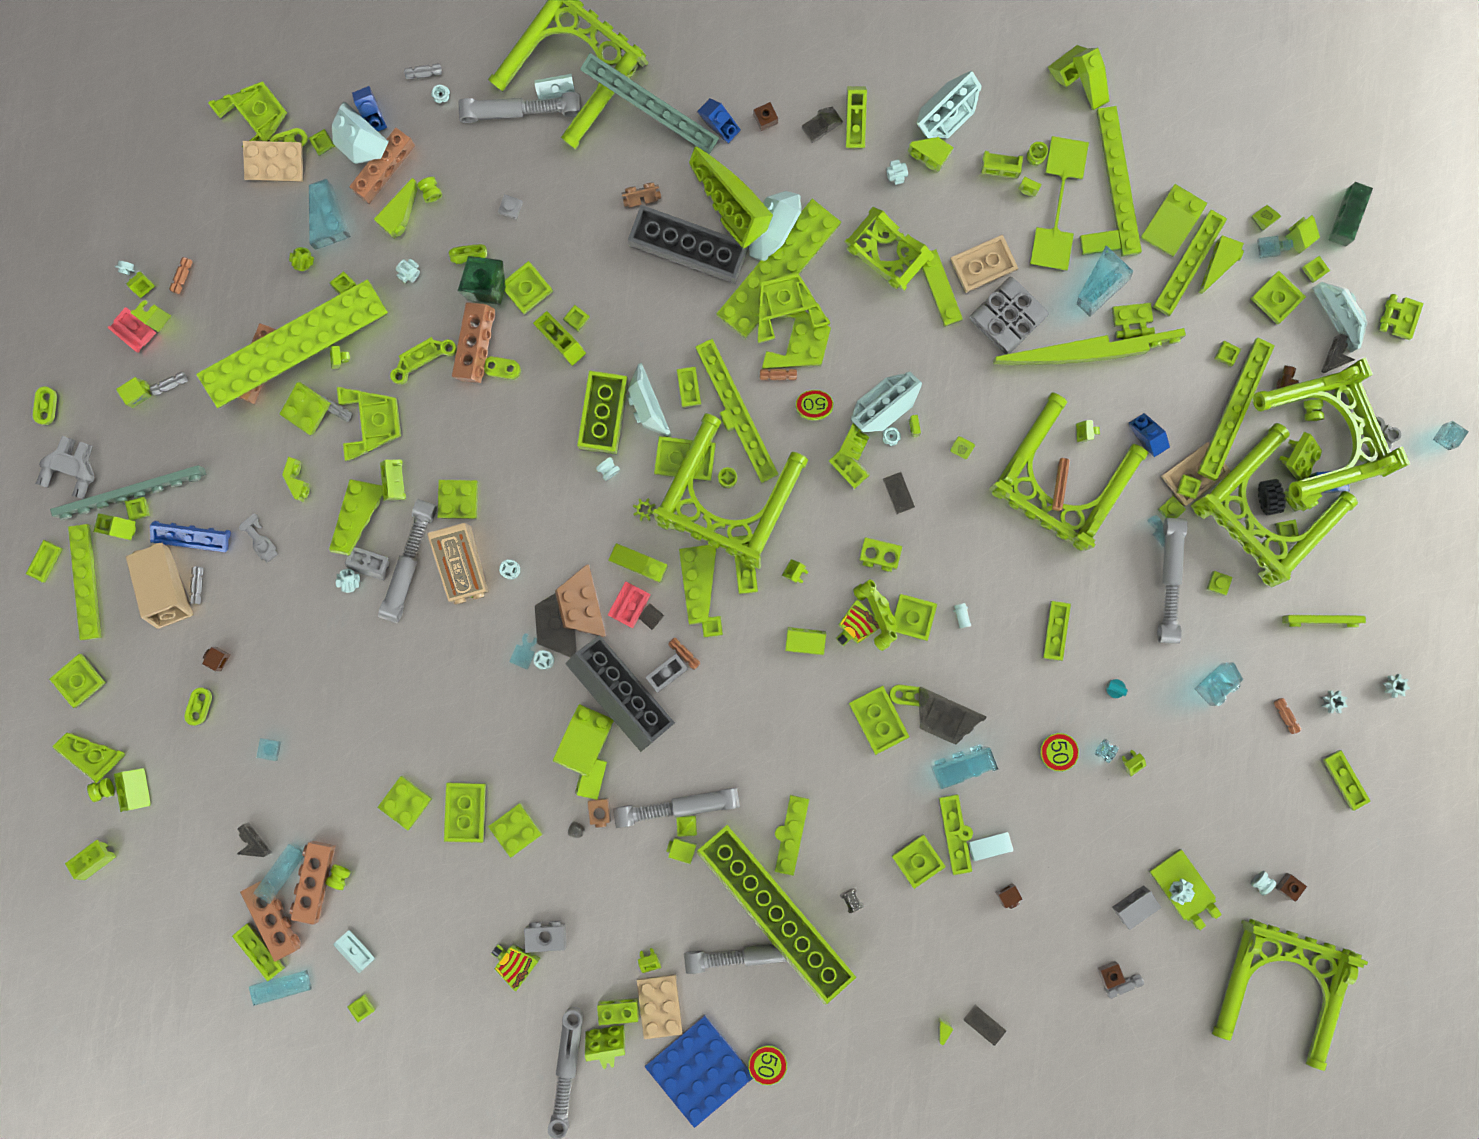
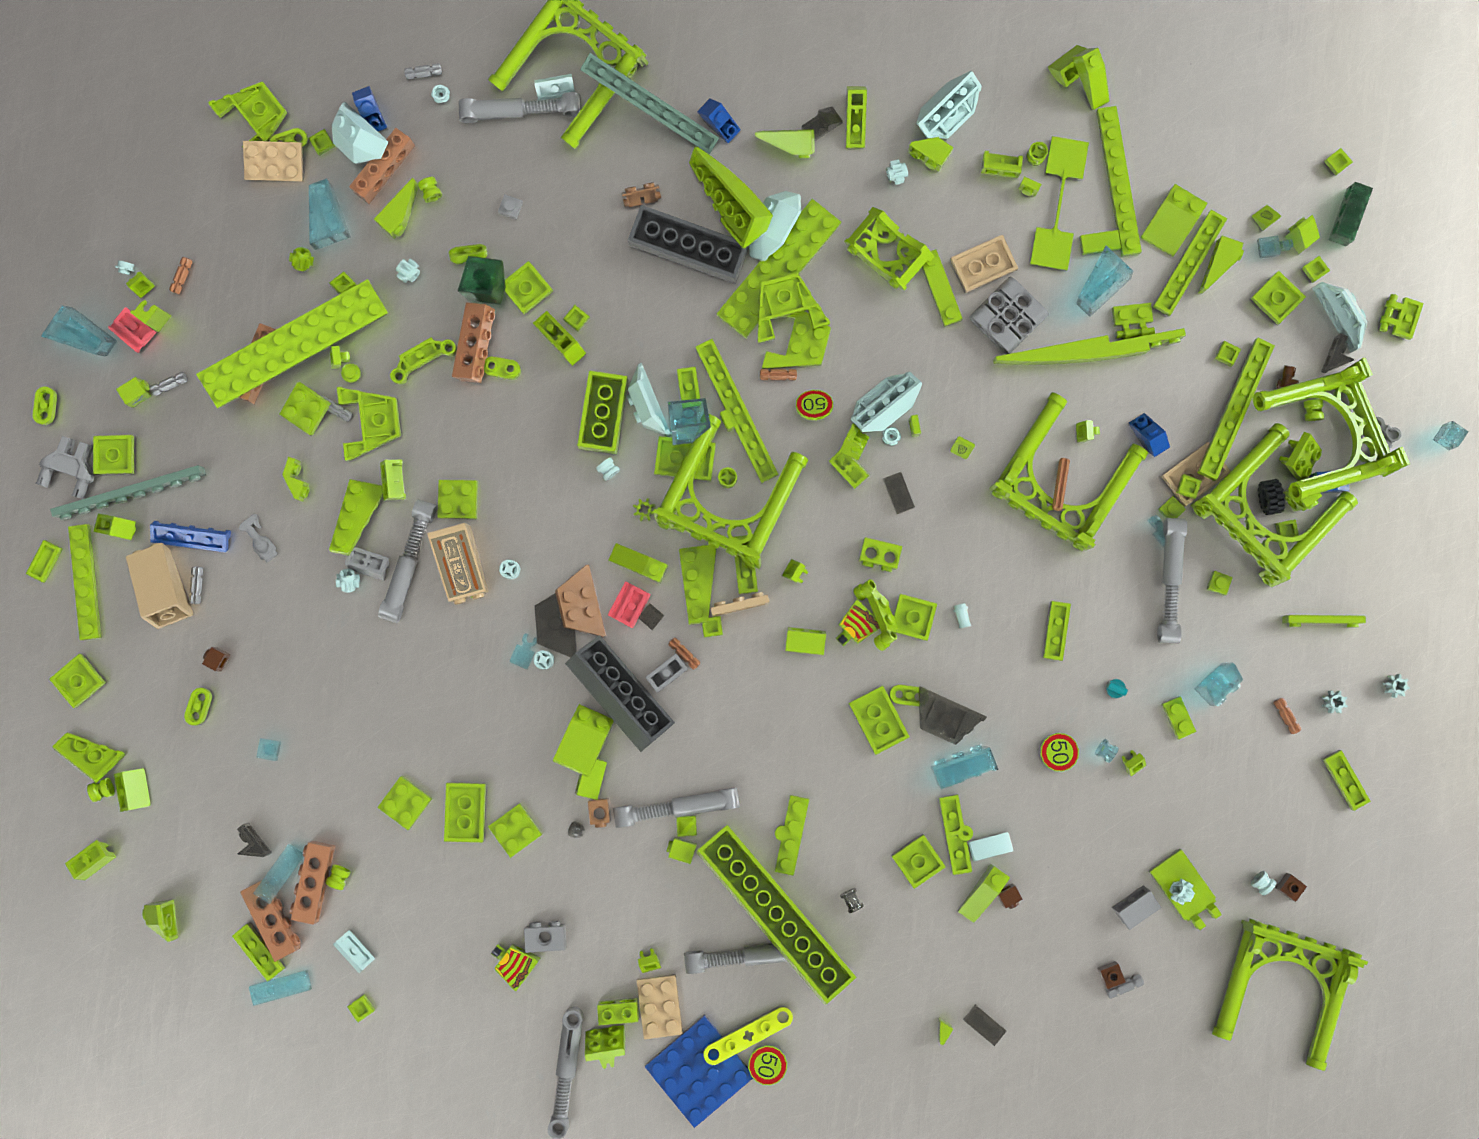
lime tile [125,497,150,521] -> none
reddish brown plate [753,102,778,131] -> none
none -> clear light blue wedge [41,305,117,356]
none -> lime plate [93,435,134,475]
none -> lime slope [142,899,178,942]
none -> lime plate [341,364,361,383]
none -> clear light blue slope [668,398,711,445]
none -> neon yellow piece [703,1007,793,1065]
none -> tan plate [711,592,769,617]
none -> lime slope [755,129,815,158]
none -> lime slope [958,864,1010,923]
none -> lime plate [1162,696,1196,739]
none -> lime plate [1324,148,1353,175]

